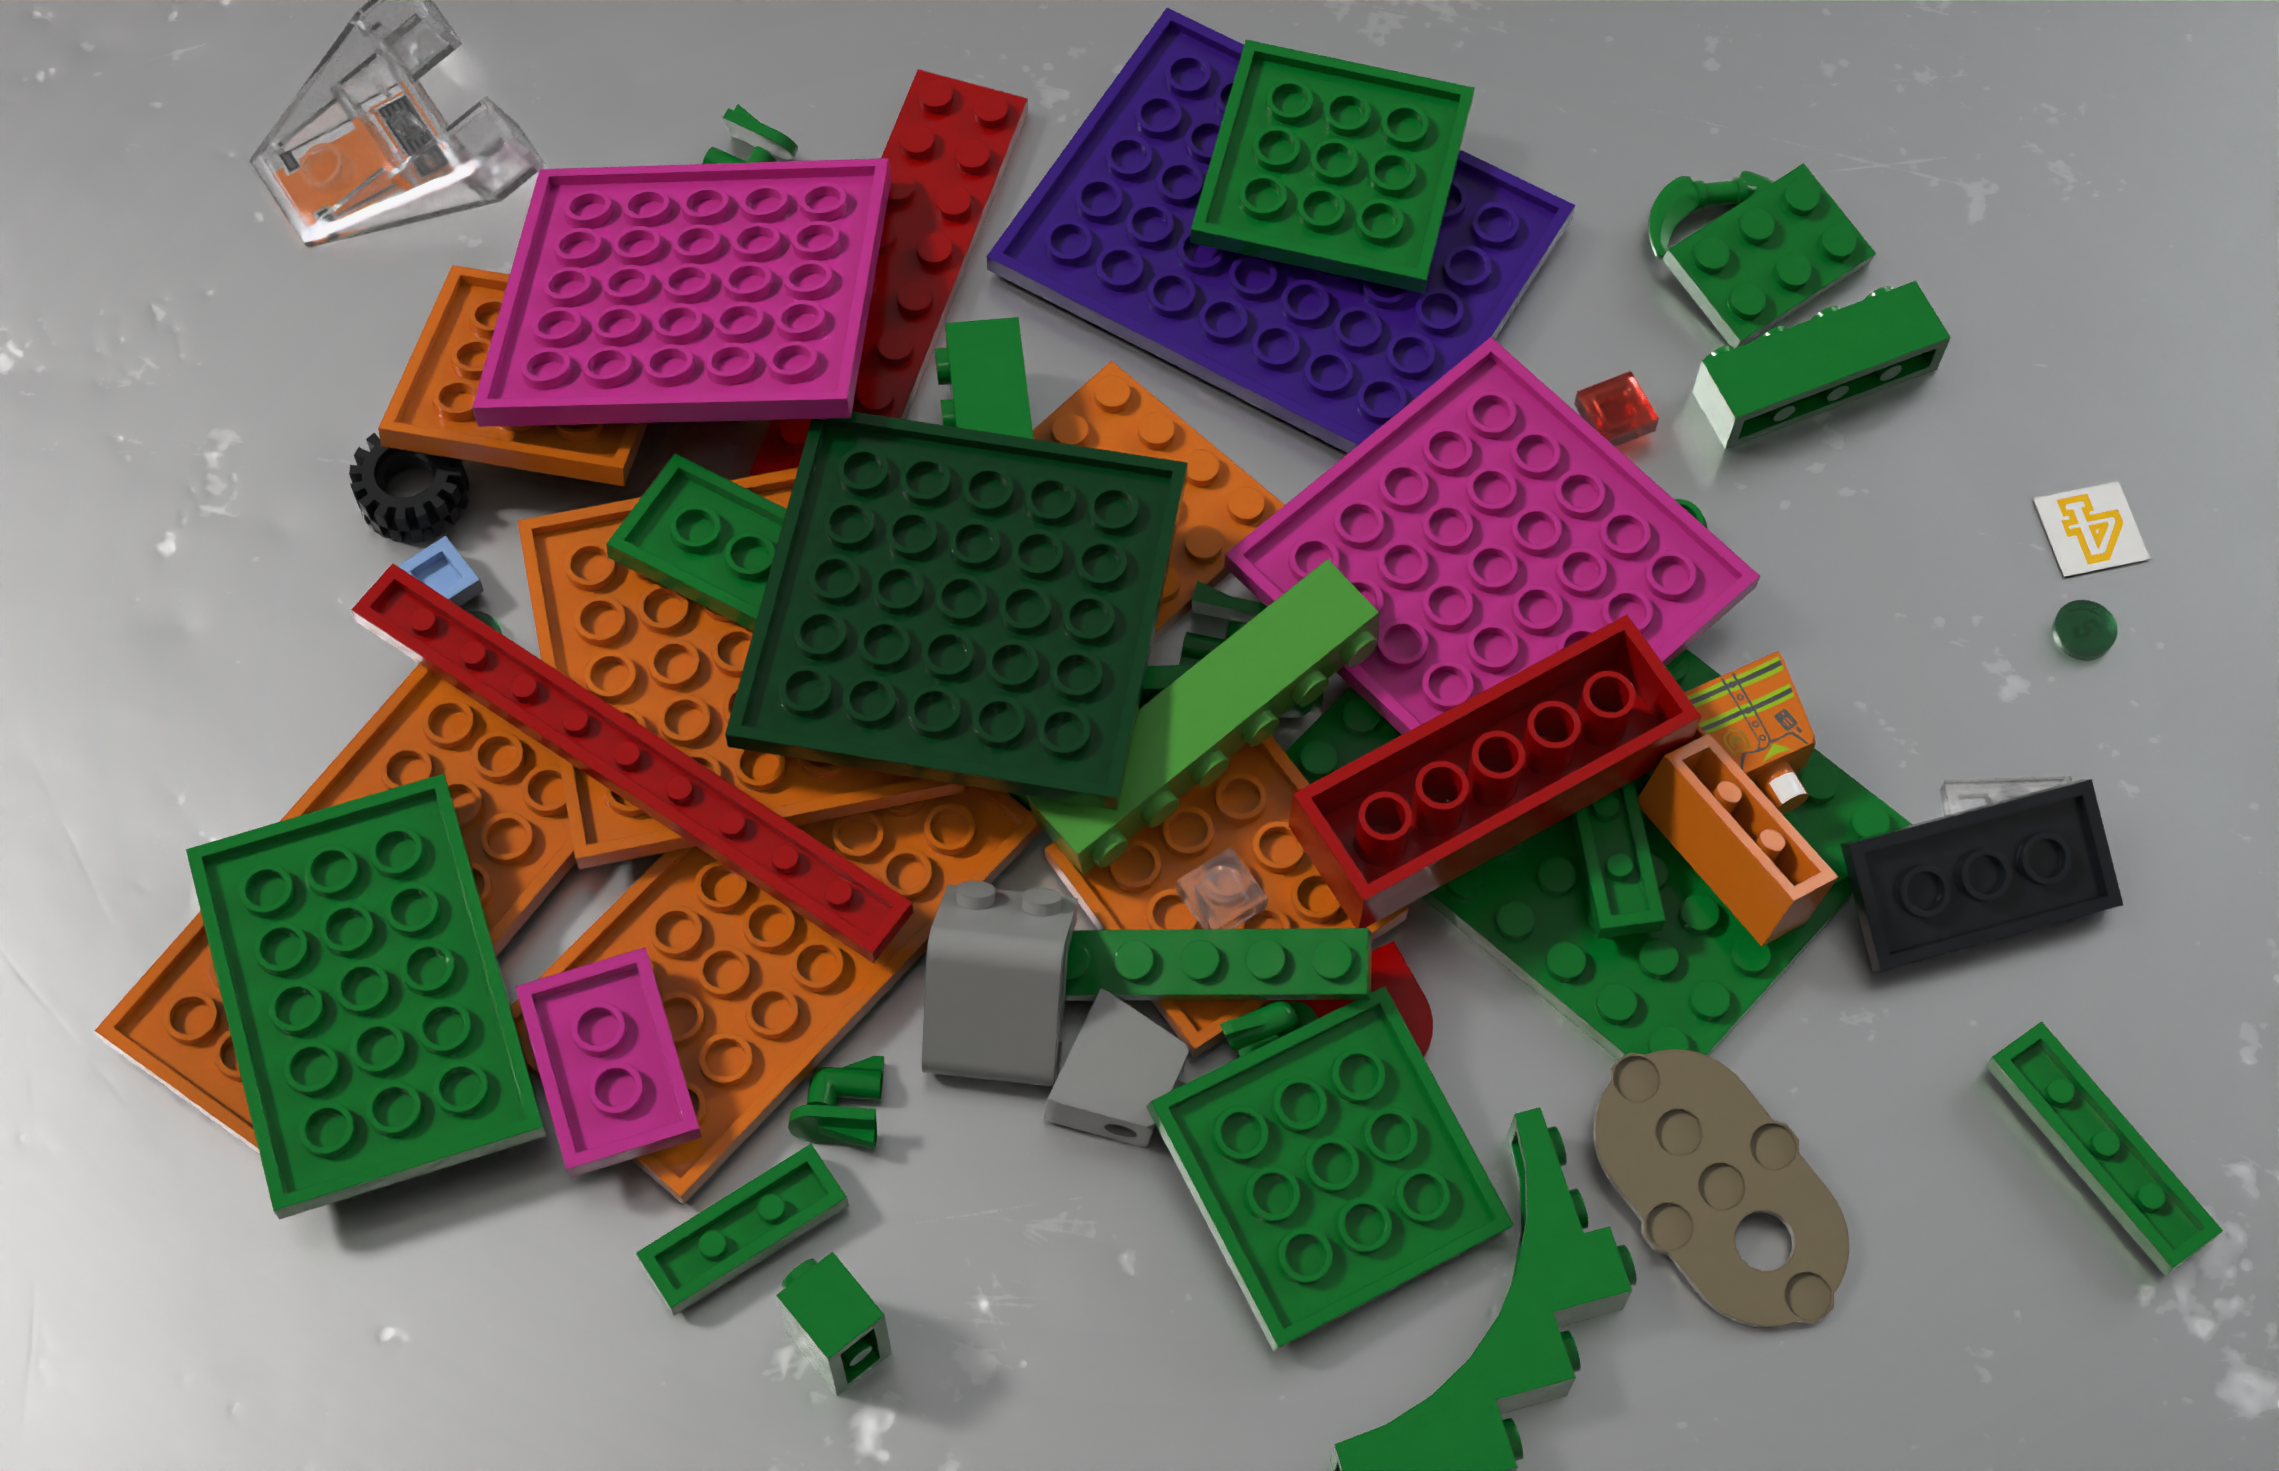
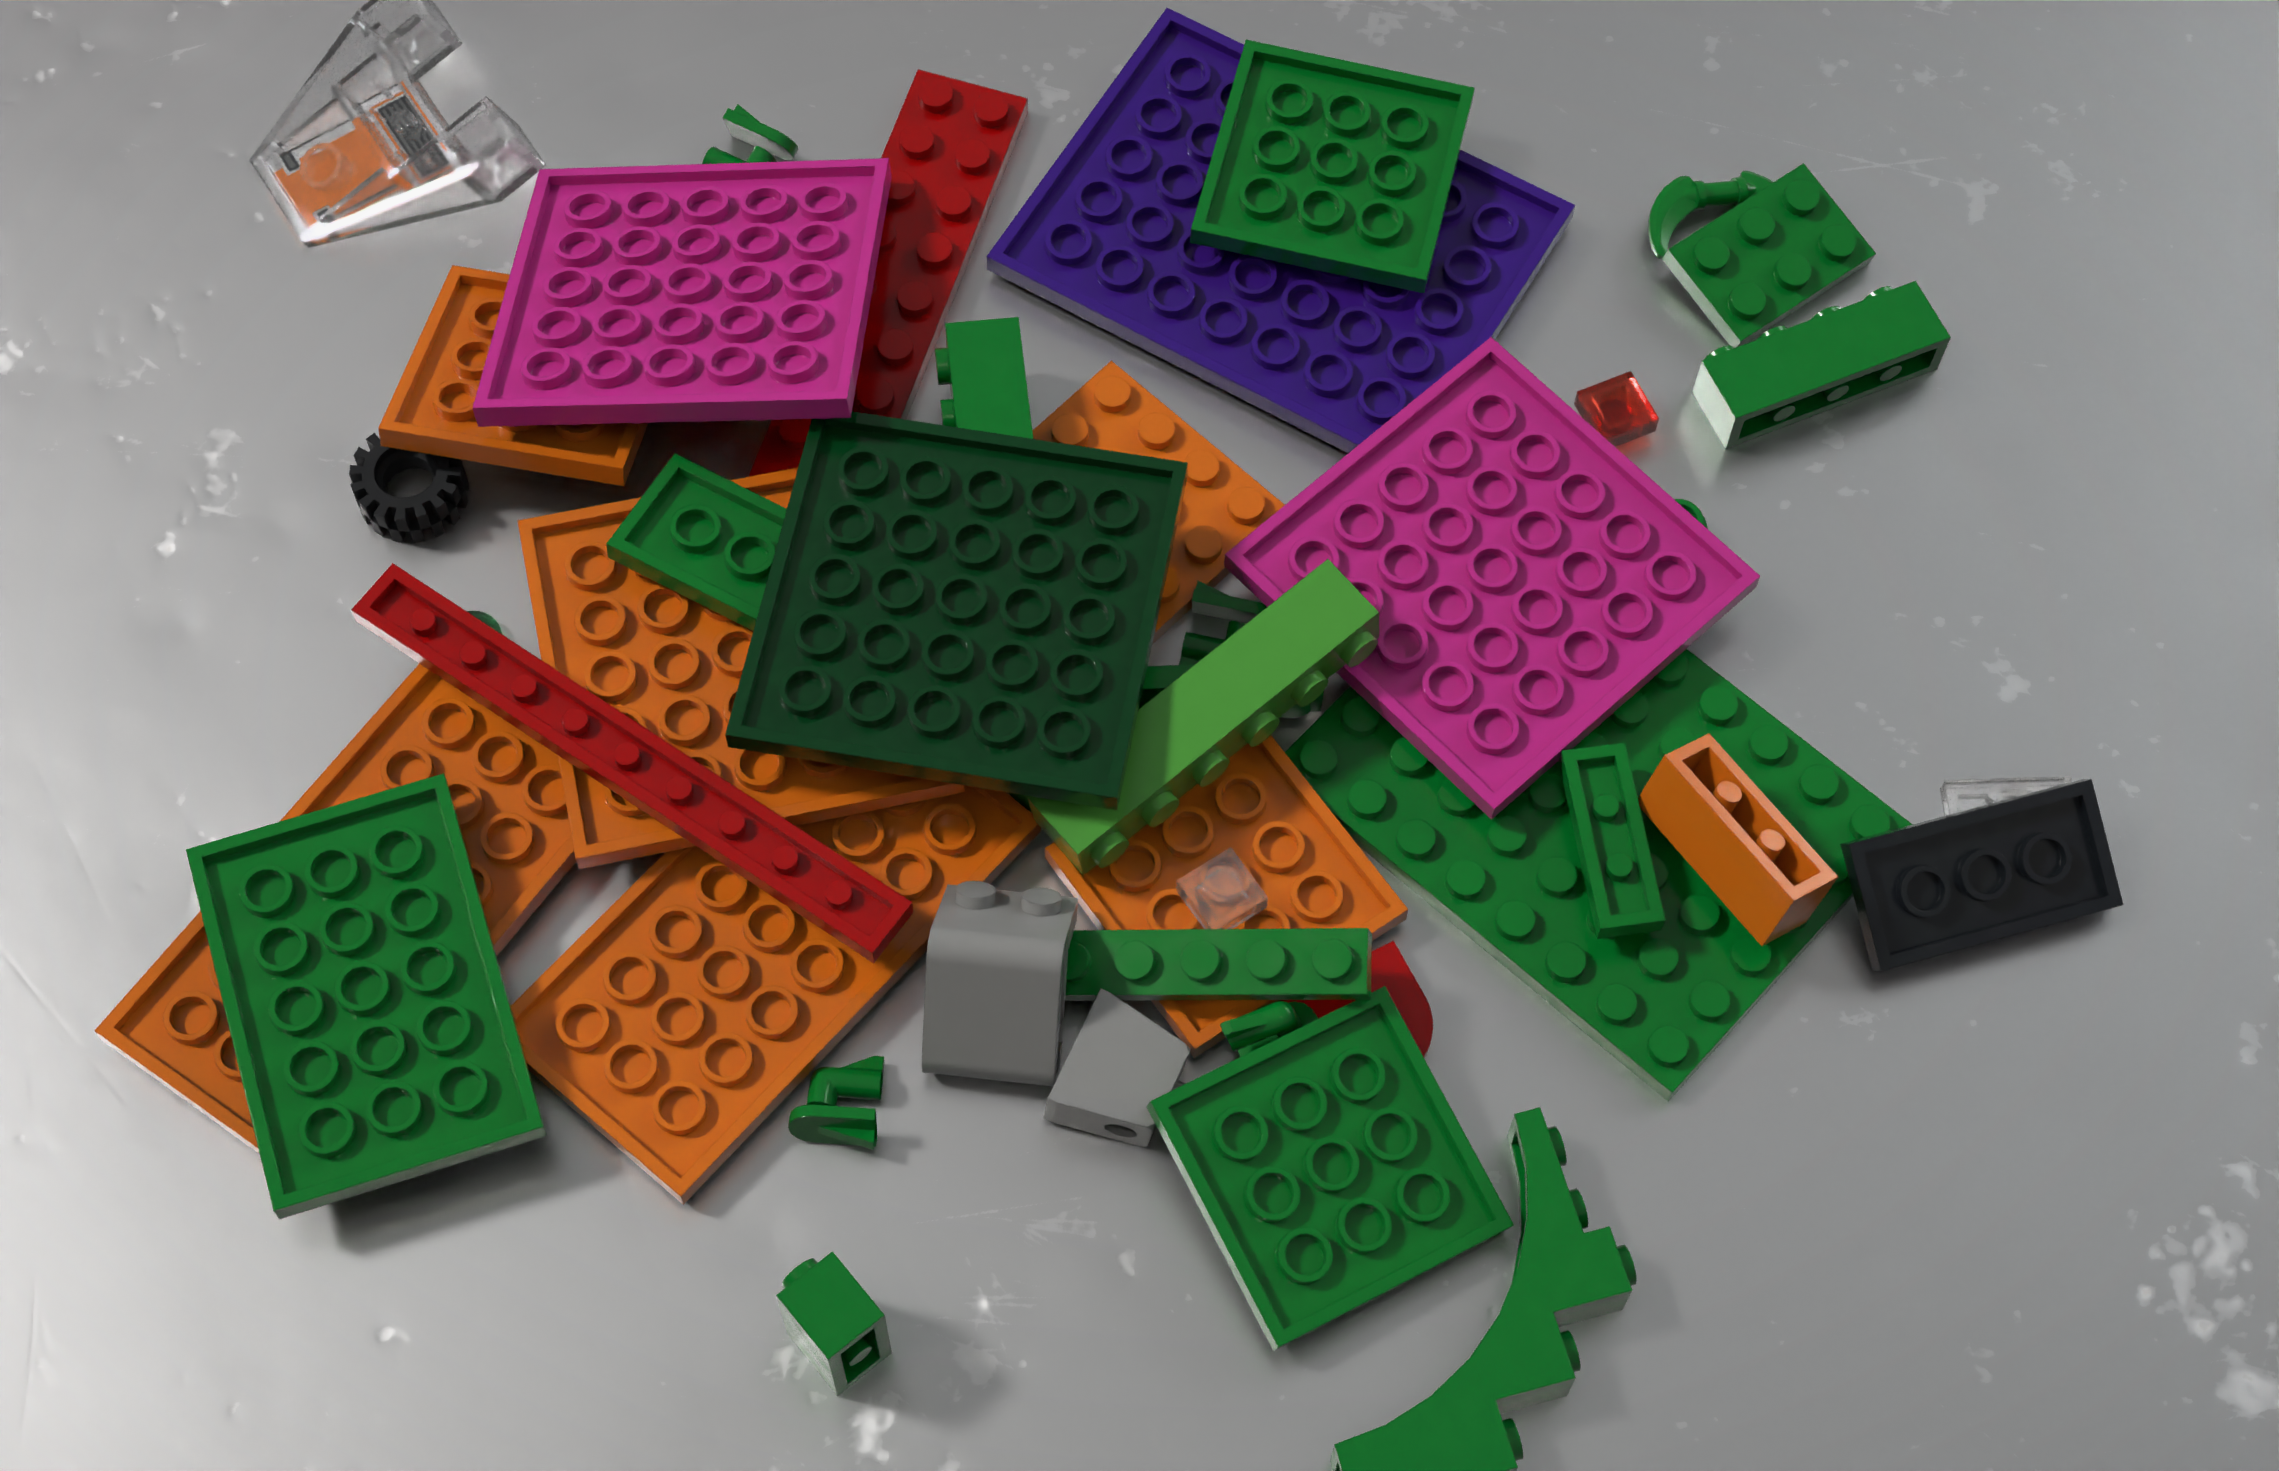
light blue plate [398,536,484,607] -> none
dark pink plate [515,947,702,1178] -> none
green plate [636,1144,849,1316] -> none
red brick [1289,614,1701,928] -> none
dark tan piece [1593,1049,1849,1328] -> none
orange torso [1684,651,1816,815] -> none
green plate [1986,1021,2223,1276] -> none
white sticker [2033,481,2151,577] -> none
clear green piece [2052,600,2117,661] -> none

